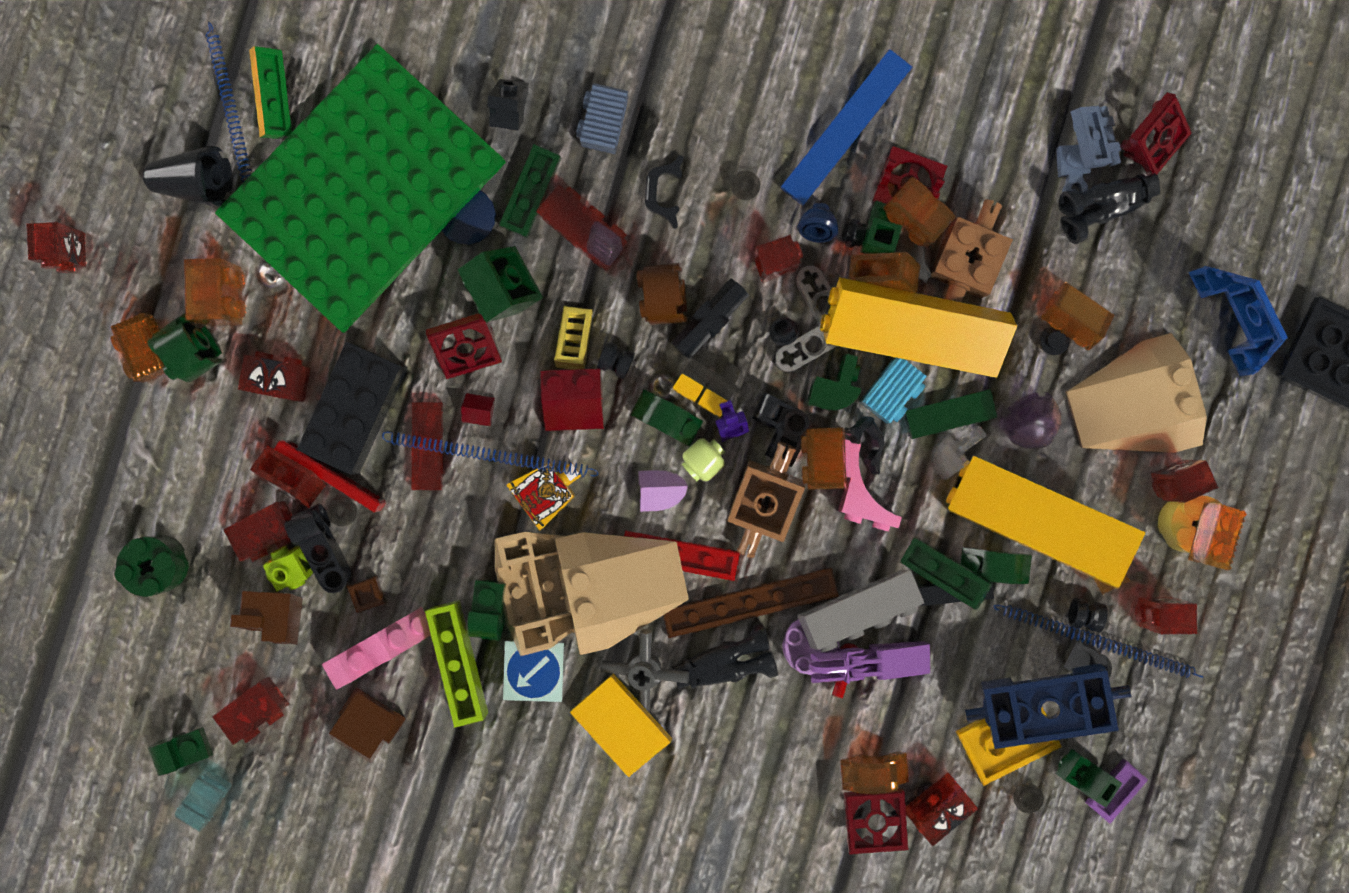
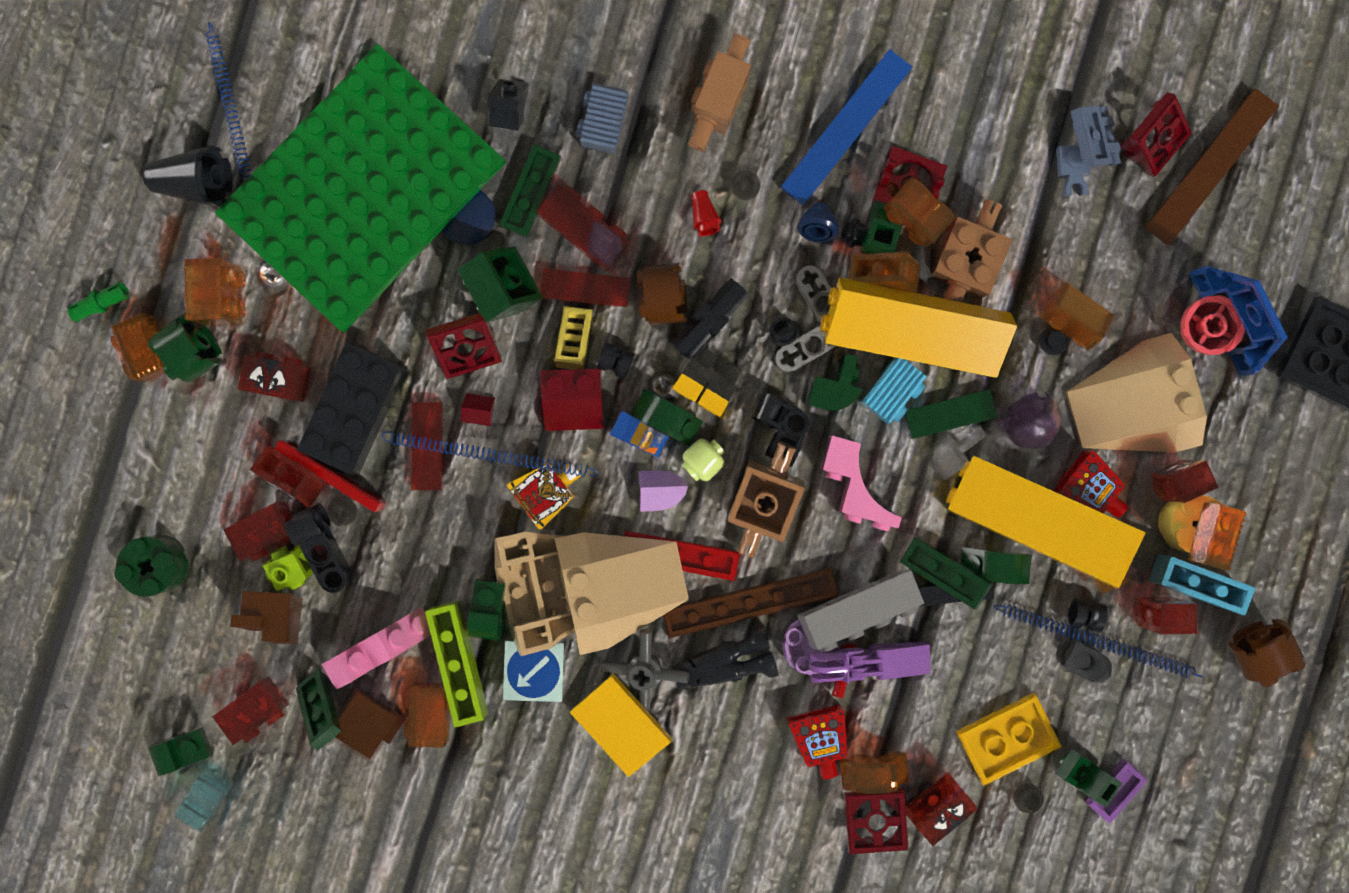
clear red brick [26,222,86,273] -> none
green plate [249,46,292,140] -> none
reddish brown tile [347,576,386,614] -> none
black helmet [644,155,684,229] -> none
dark purple plate [715,400,749,442] -> none
clear red brick [753,234,803,283] -> none
clear orange brick [801,427,847,490] -> none
black helmet [844,416,884,475] -> none
dark blue brick [965,663,1132,749] -> none
black piece [1058,173,1160,244] -> none
none -> green pin [66,281,130,323]
none -> dark green plate [296,669,342,750]
none -> clear orange brick [404,682,450,748]
none -> clear red tile [541,268,631,308]
none -> blue leg [609,411,669,458]
none -> medium nougat brick [687,34,751,152]
none -> red cone [691,190,722,237]
none -> red torso [786,704,848,779]
none -> torso [1052,450,1128,519]
none -> reddish brown tile [1144,88,1279,245]
none -> medium azure brick [1148,554,1255,616]
none -> coral cylinder [1180,295,1245,355]
none -> reddish brown brick [1229,619,1305,687]

